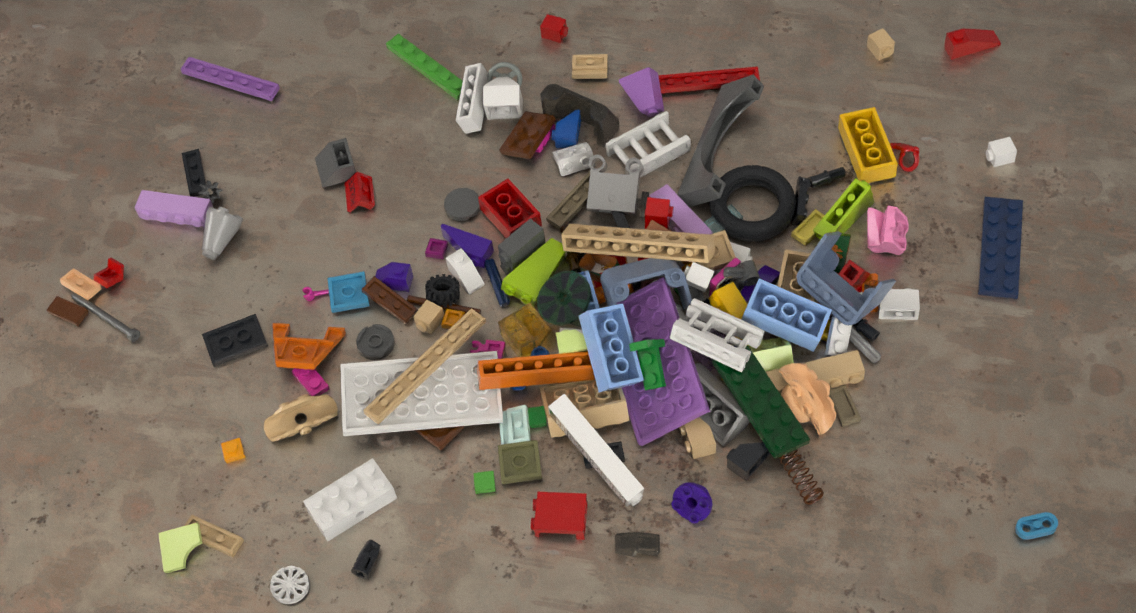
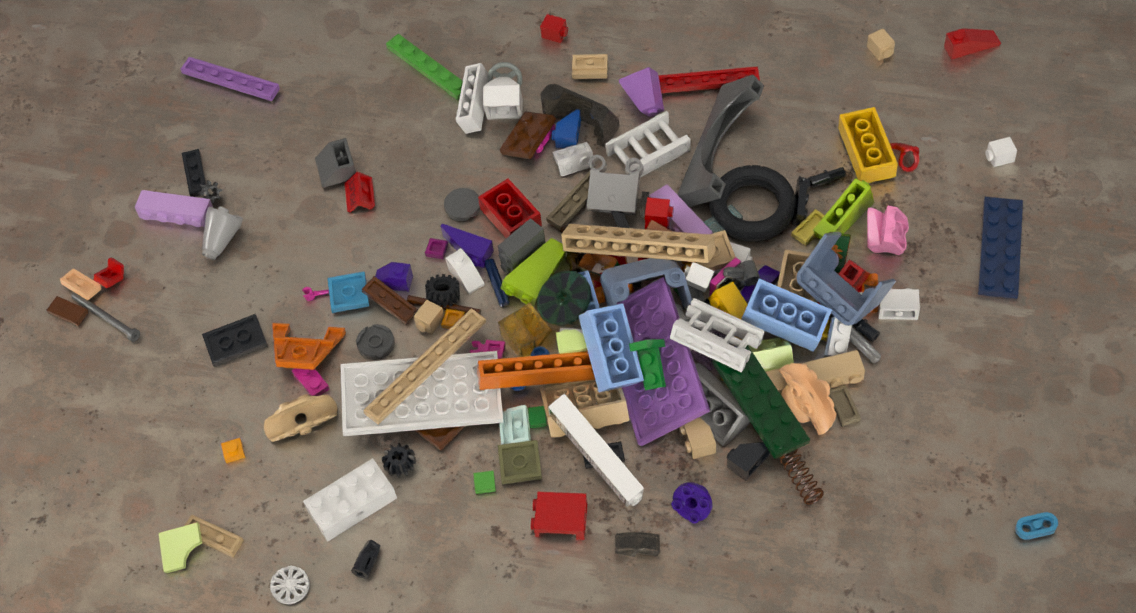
none -> black gear [382,443,416,478]

